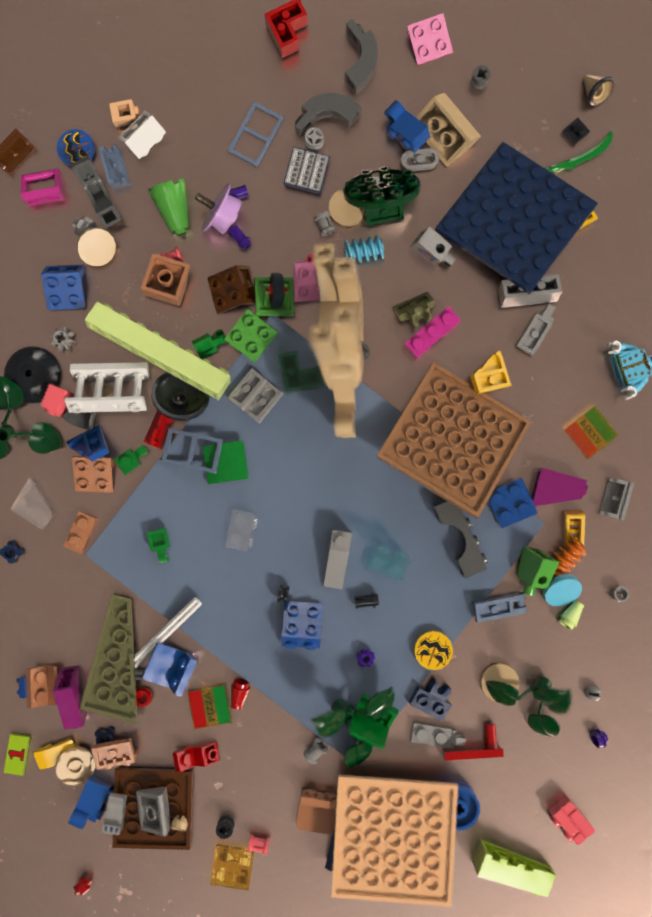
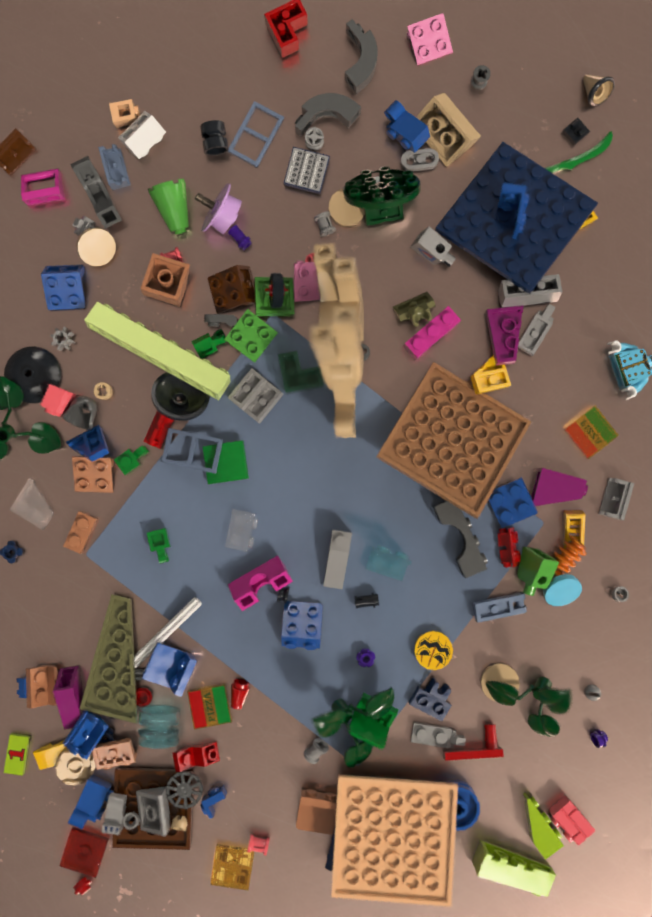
tile [56,129,96,167] -> none
white fence [65,362,150,413] -> none
black bush [216,815,235,839] -> none
dark purple pin [228,185,249,199] -> none
medium azure piece [344,235,384,263] -> none
yellowish green cone [559,600,584,630] -> none
none -> clear red plate [59,827,109,878]
none -> blue hinge [63,710,109,760]
none -> light grey hinge [123,812,140,829]
none -> clear light blue wheel [138,705,180,749]
none -> dark grey wheel [166,771,203,809]
none -> black wheel [200,120,229,156]
none -> blue bracket [201,786,227,819]
none -> dark grey plate [204,314,239,328]
none -> dark pink arch [228,555,293,611]
none -> magenta wing [485,305,524,365]
none -> red hinge [497,527,521,567]
none -> blue bracket [498,183,529,239]
none -> lime slope [523,792,564,860]

